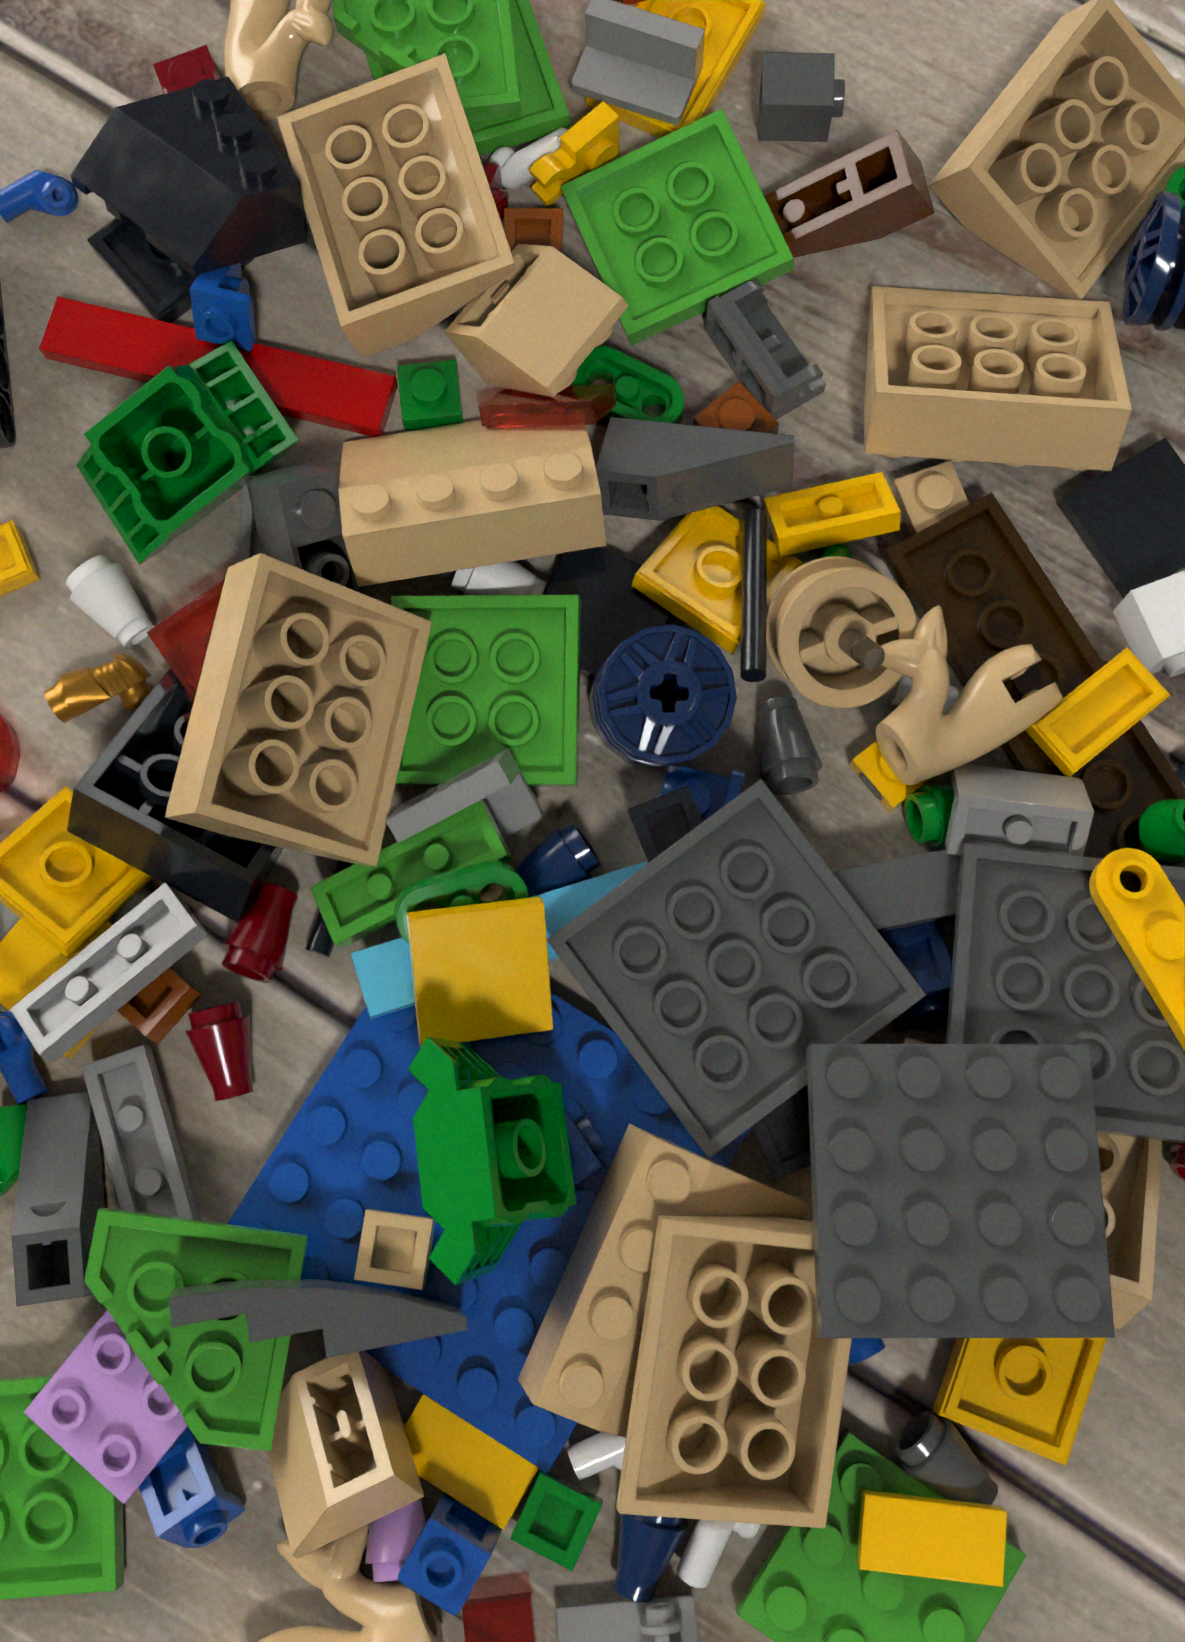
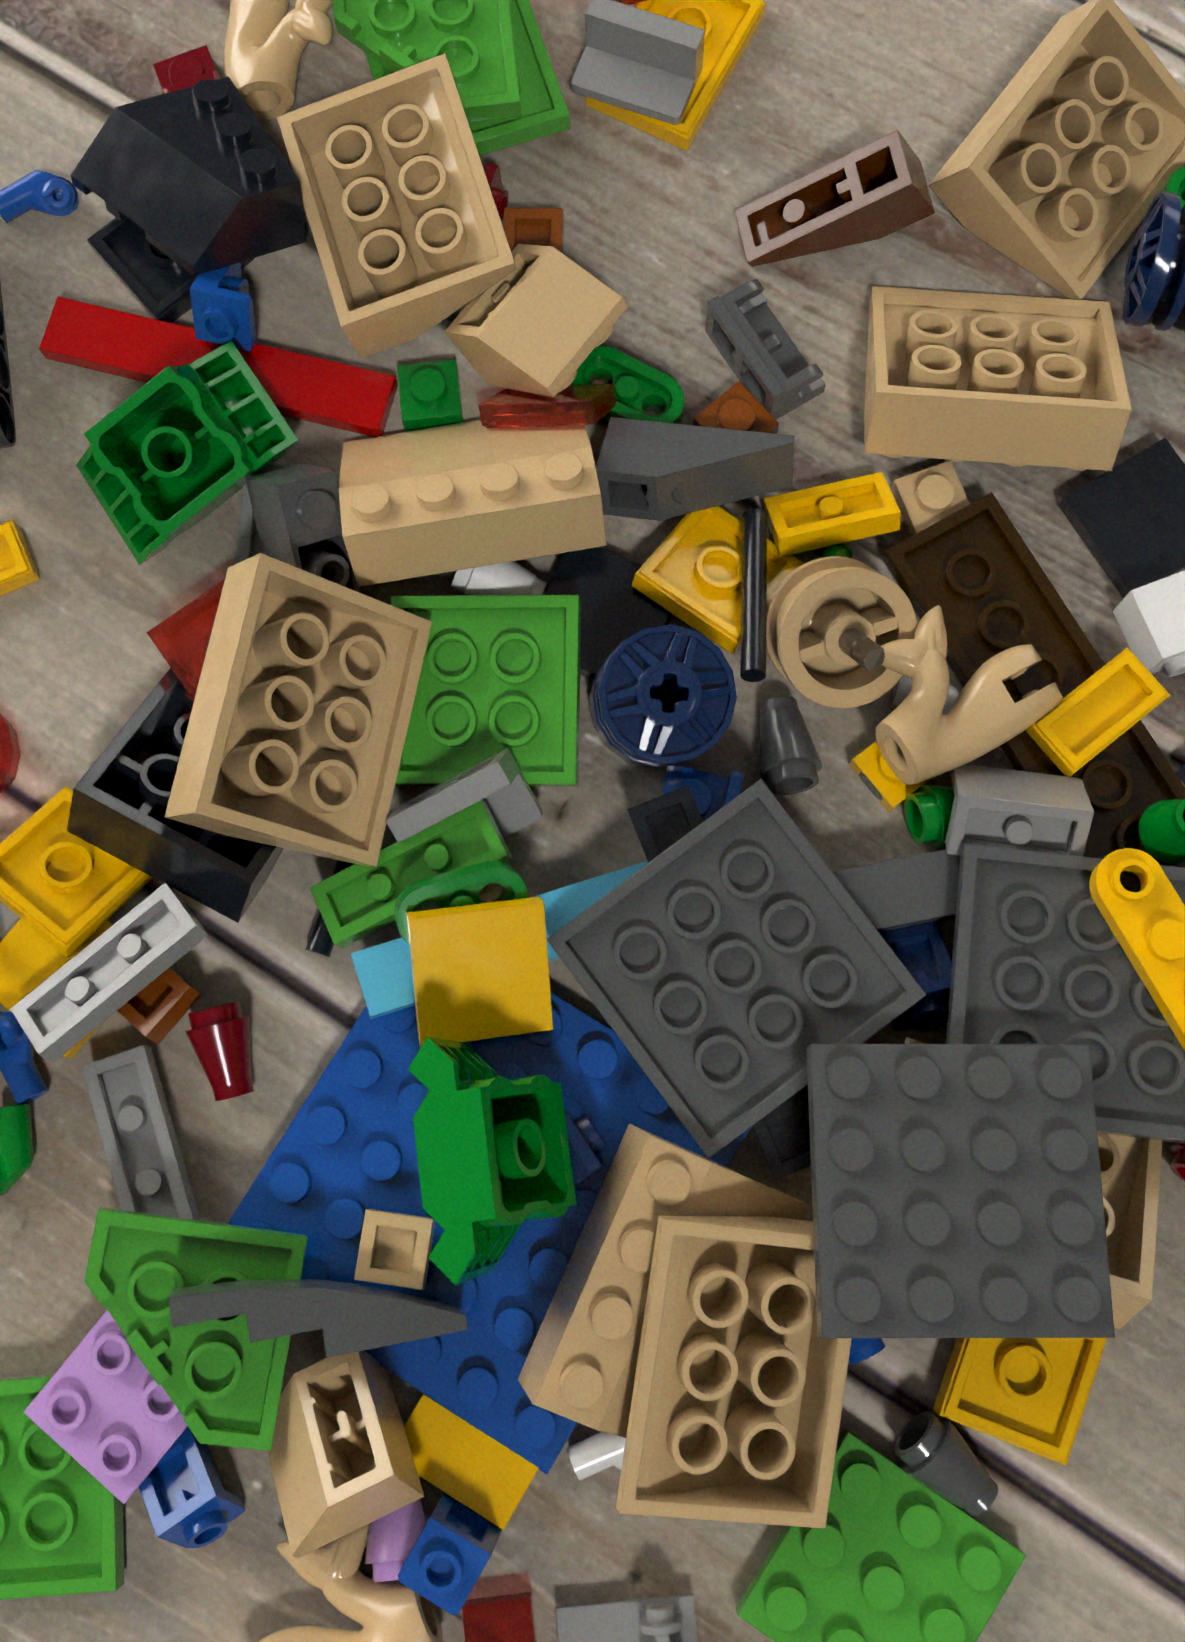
dark grey slope [12,1091,105,1307] -> none
pearl gold arm [44,653,153,723] -> none
white cone [66,555,155,649] -> none
dark red cone [222,883,298,983] -> none
white arm [489,127,568,189] -> none
green plate [510,1471,603,1572] -> none
dark blue cone [515,822,602,898] -> none
yellow plate [529,101,620,206] -> none
bright green plate [560,109,795,346] -> none
dark blue cone [613,1514,688,1602] -> none
white arm [677,1520,760,1588] -> none
dark grey brick [758,52,845,142] -> none
yellow tile [856,1489,1007,1587] -> none

